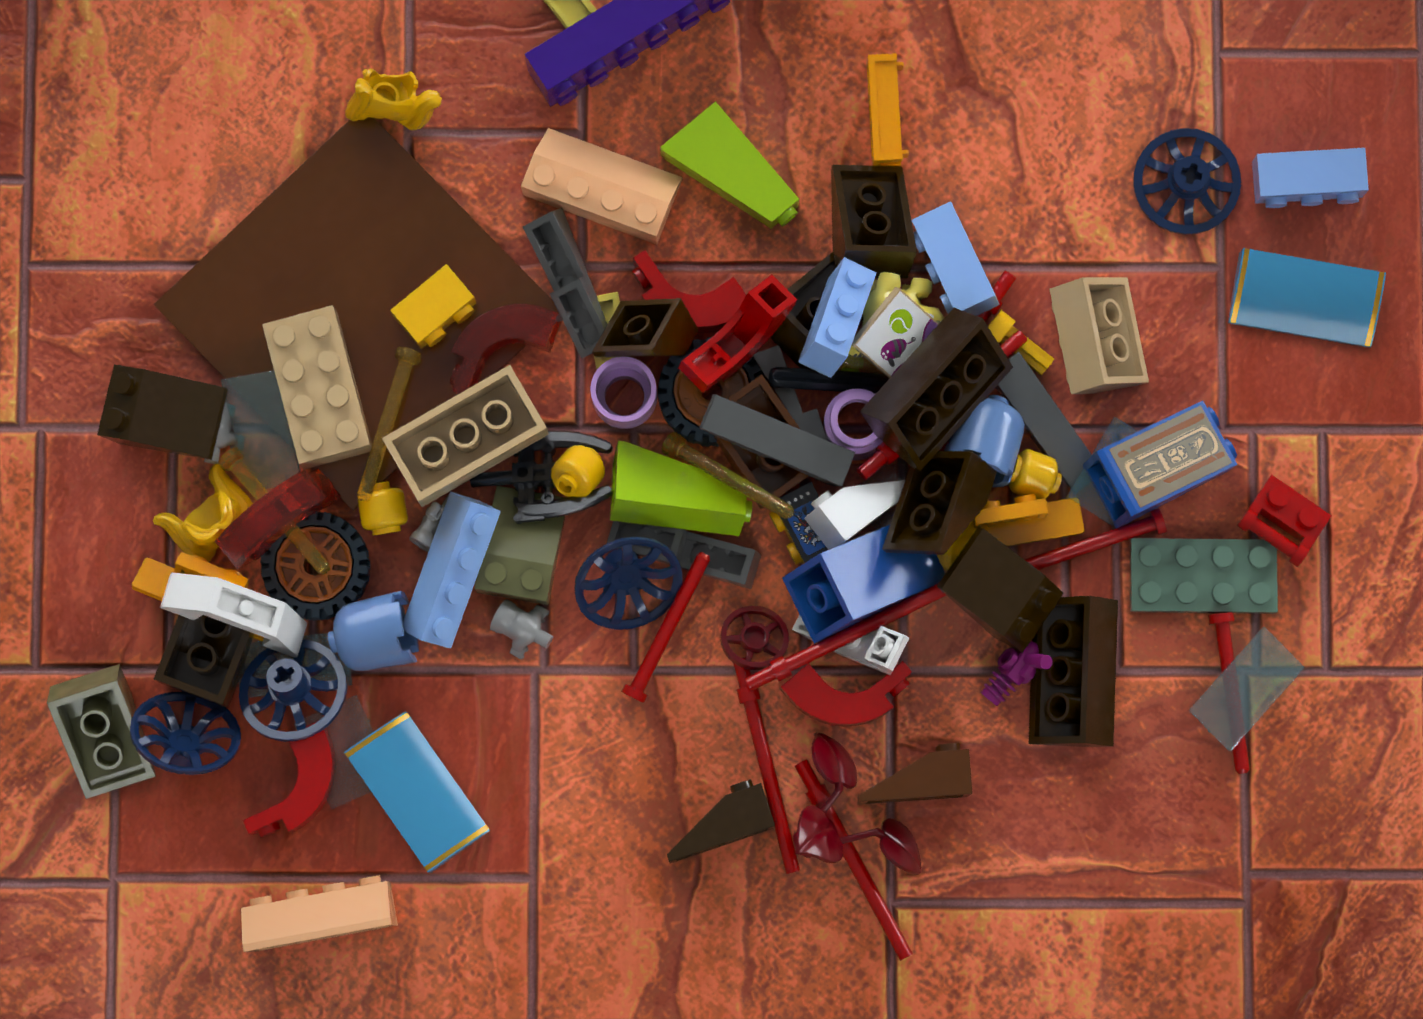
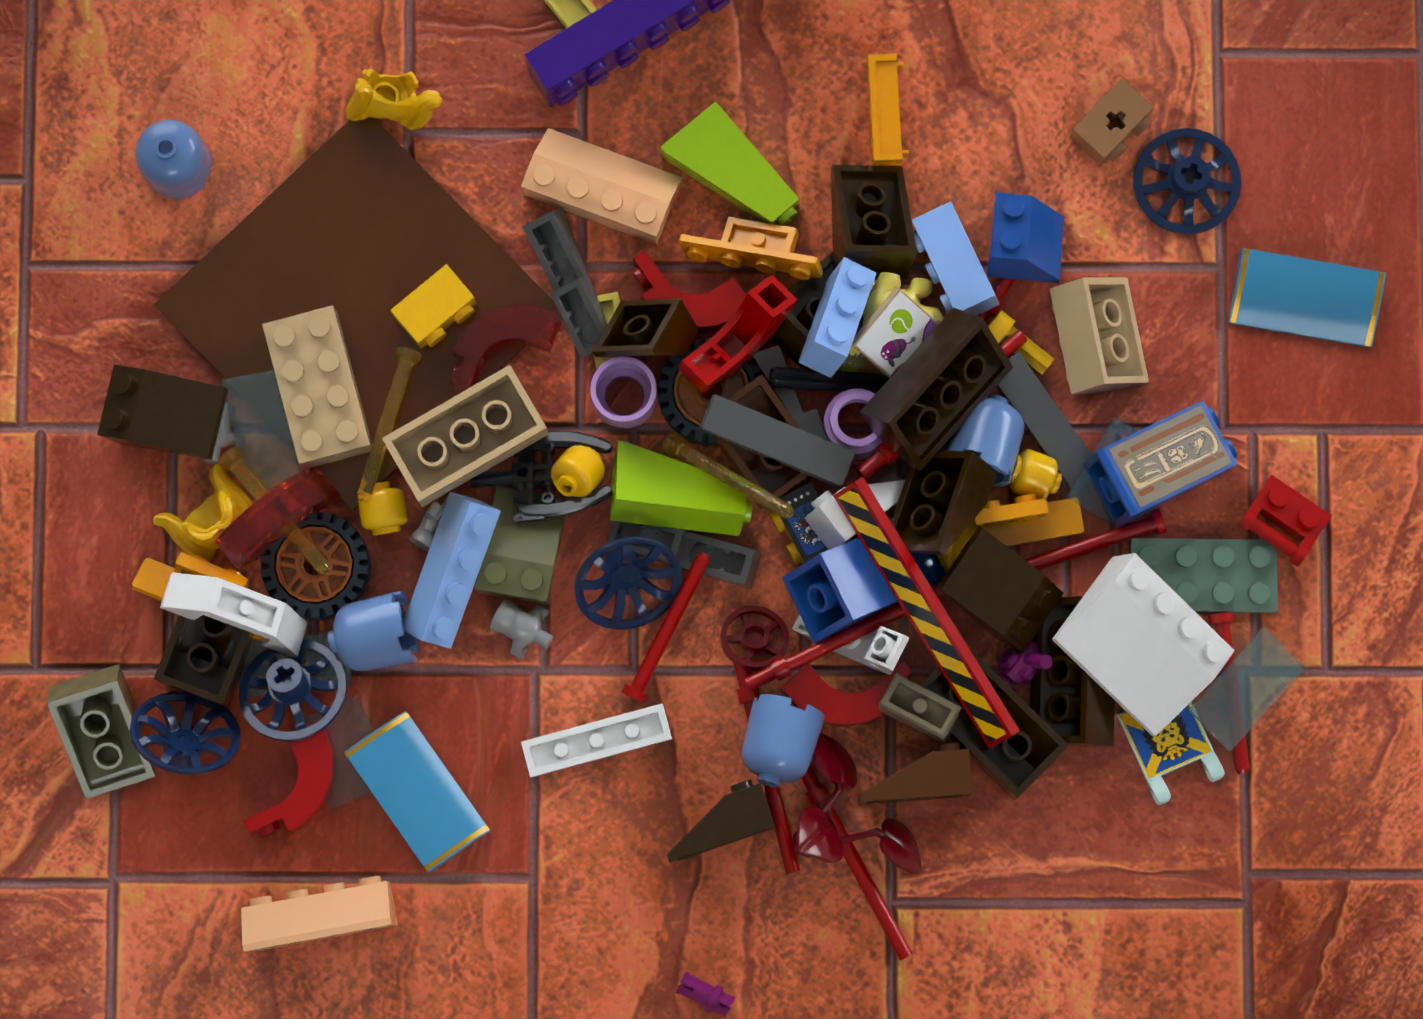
light blue brick [1252,148,1369,208] -> none
none -> medium blue cylinder [135,119,213,200]
none -> white plate [521,703,672,778]
none -> magenta pin [676,971,736,1018]
none -> light orange bracket [679,217,823,280]
none -> medium blue cylinder [741,694,825,787]
none -> tile [833,477,1020,748]
none -> dark tan slope [879,673,962,744]
none -> dark brown slope [920,648,1069,801]
none -> blue slope [987,192,1064,284]
none -> white slope [1052,553,1235,736]
none -> medium nougat brick [1070,78,1154,166]
none -> flag [1117,702,1225,805]

